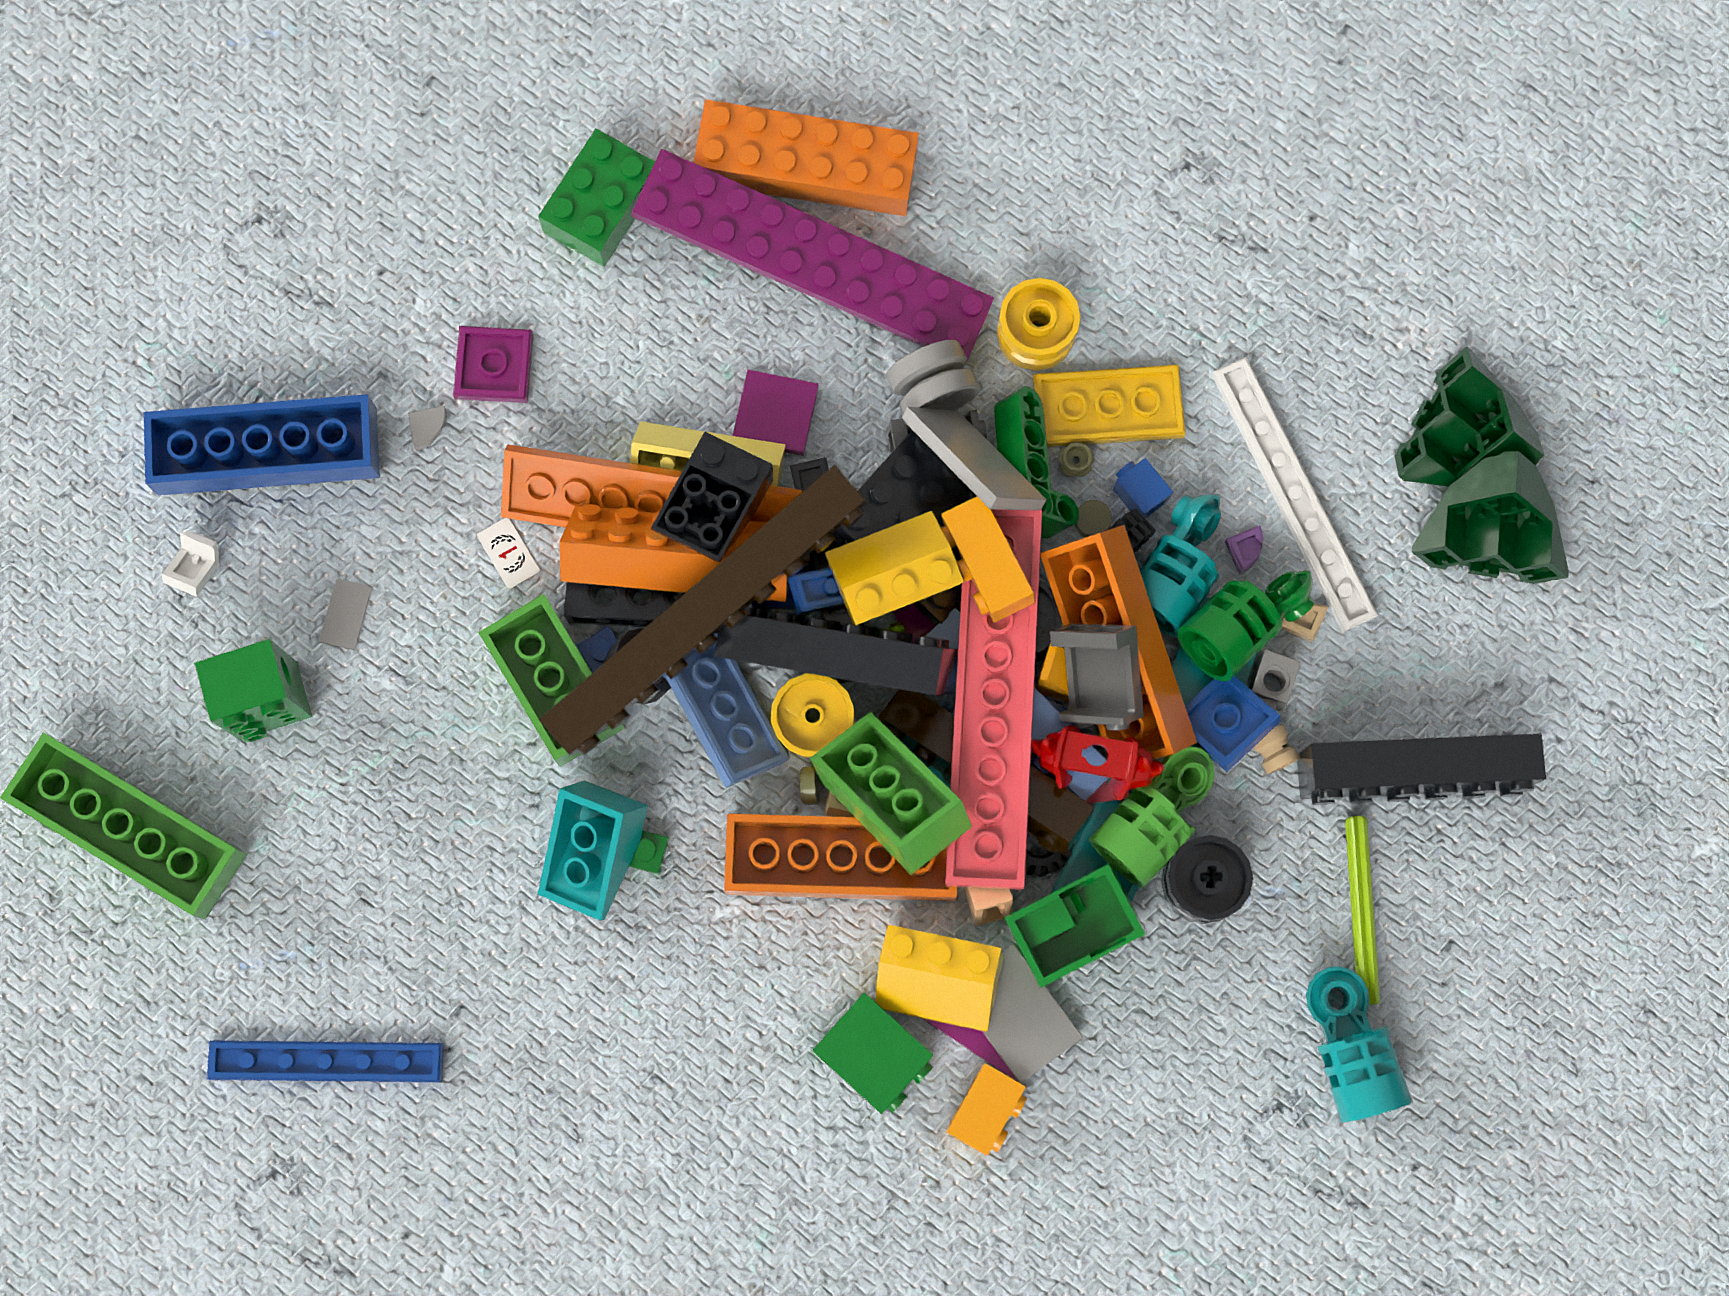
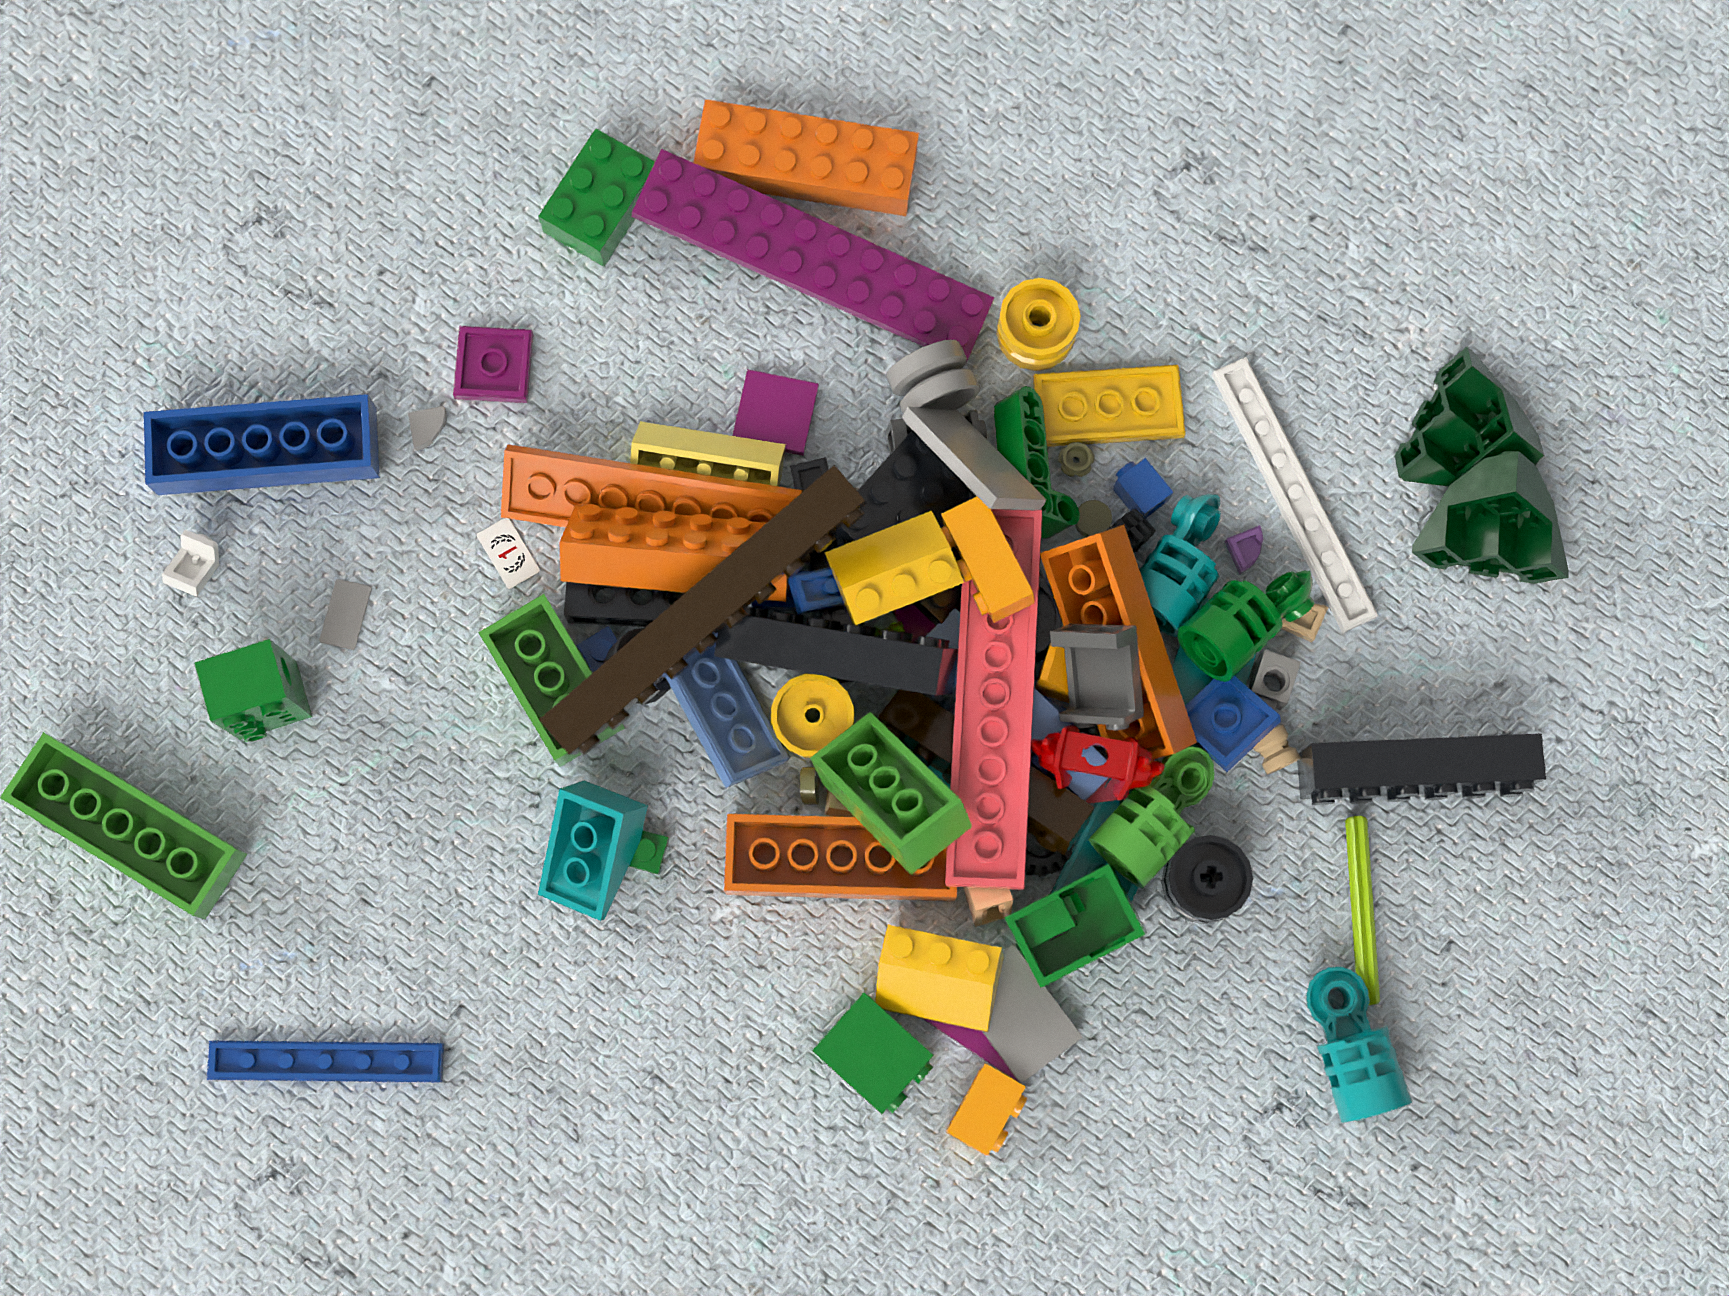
black slope [651,432,773,563] -> none

